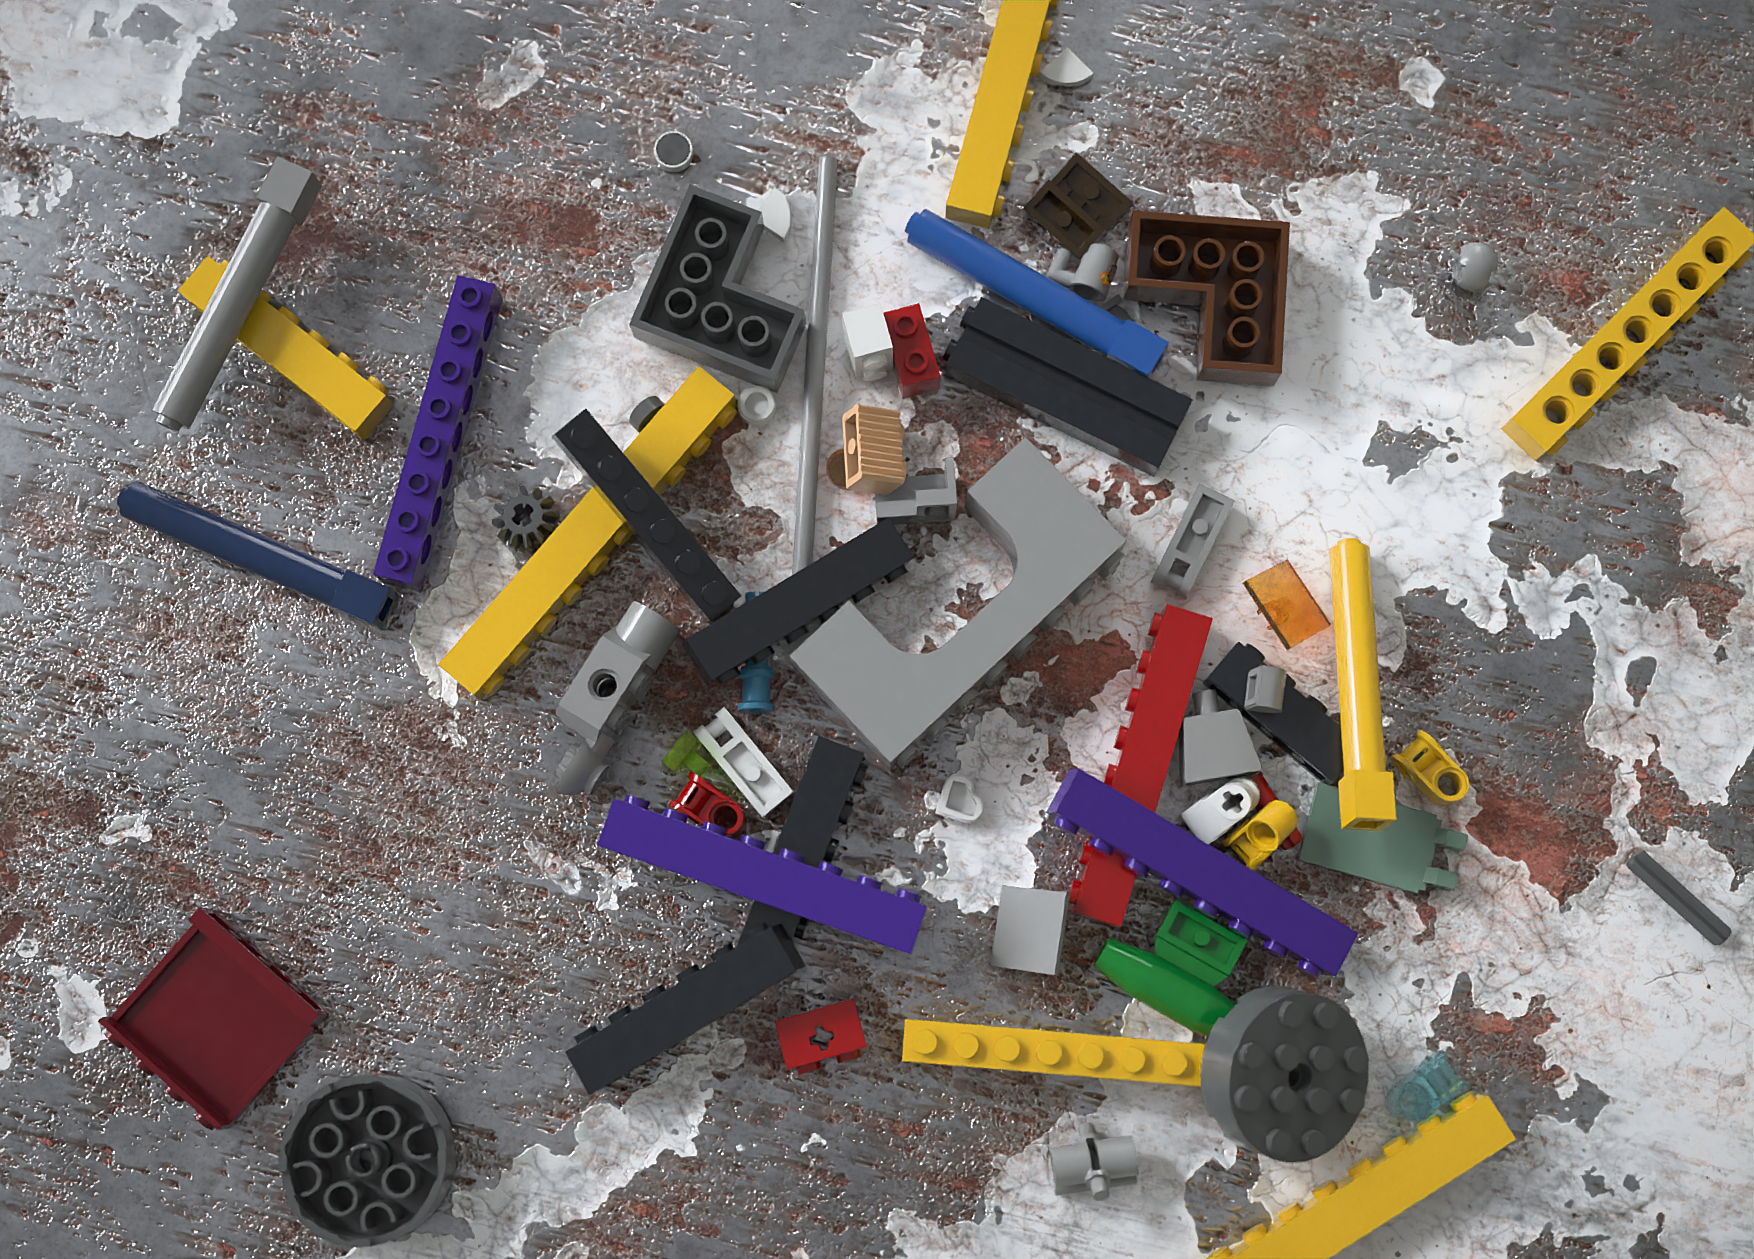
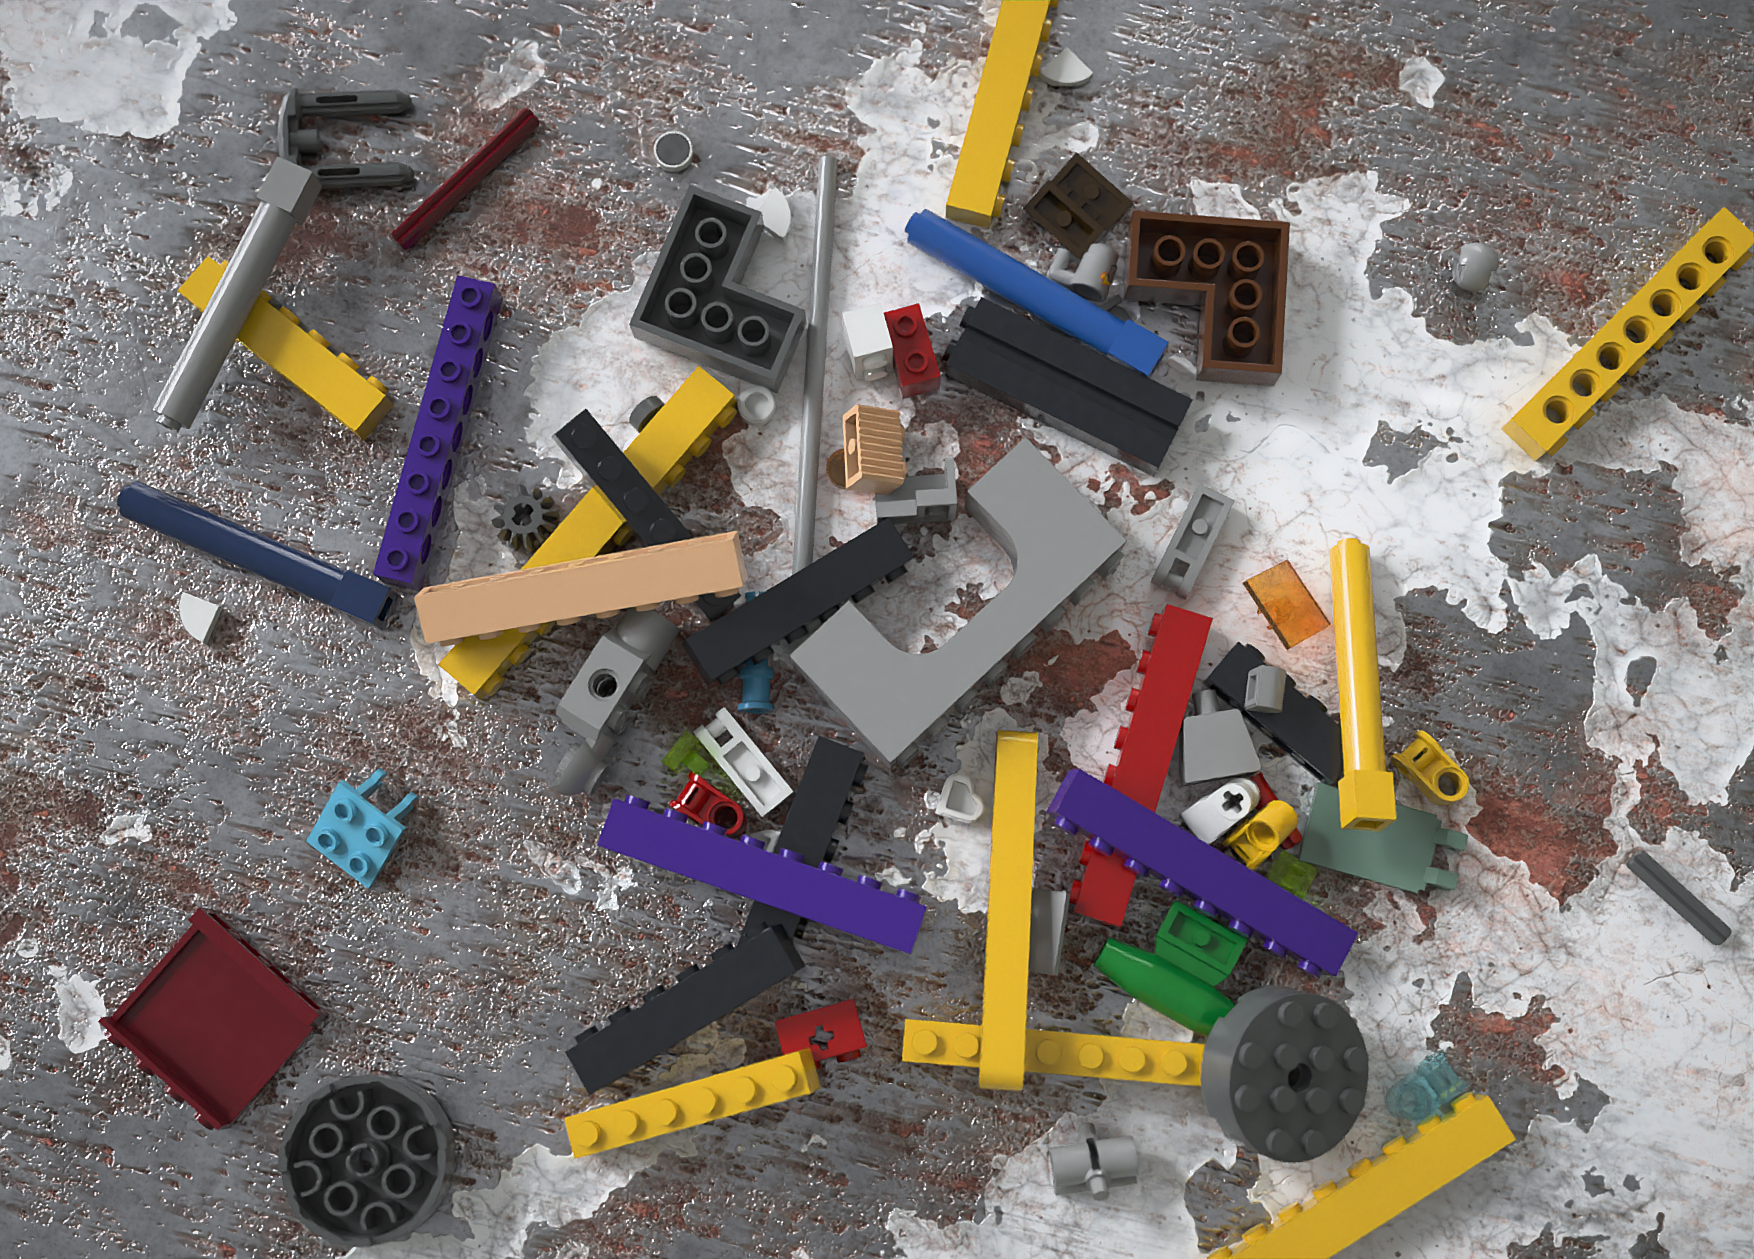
none -> white tile [179,592,223,644]
none -> dark grey piece [278,88,414,189]
none -> medium azure plate [306,768,419,889]
none -> dark red axle [391,108,540,250]
none -> light nougat brick [414,531,748,647]
none -> yellow brick [564,1048,821,1159]
none -> yellow beam [979,730,1038,1091]
none -> clear neon green tile [1266,850,1319,900]

